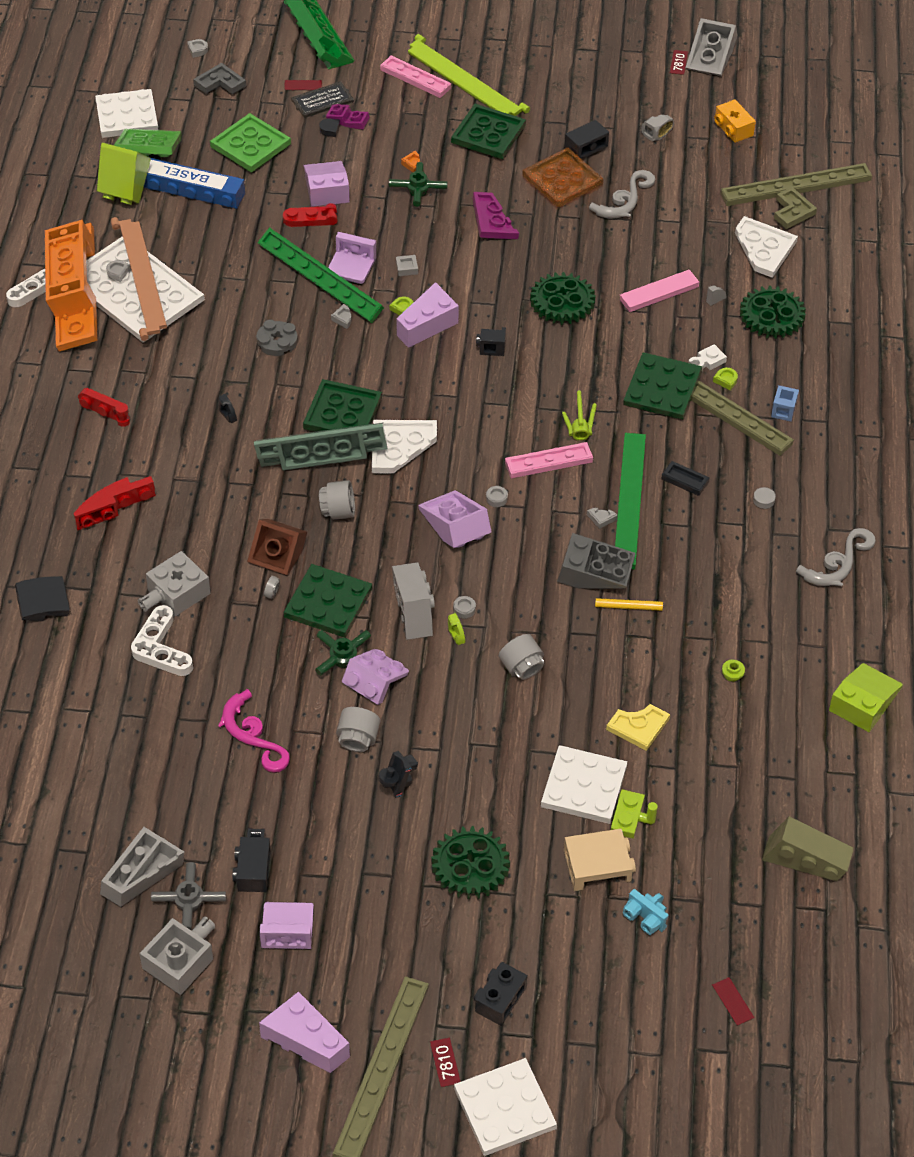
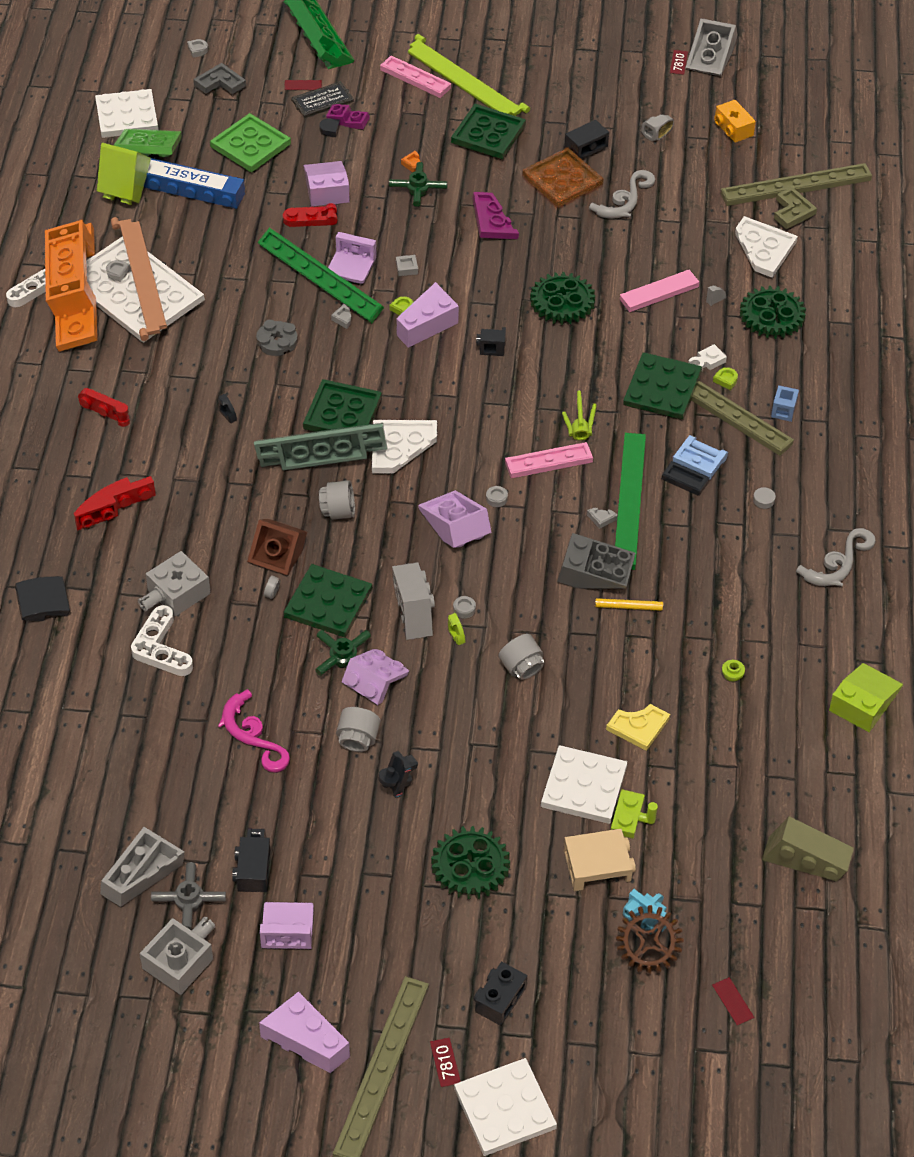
none -> reddish brown gear [616,905,684,974]
none -> light blue plate [673,435,728,479]

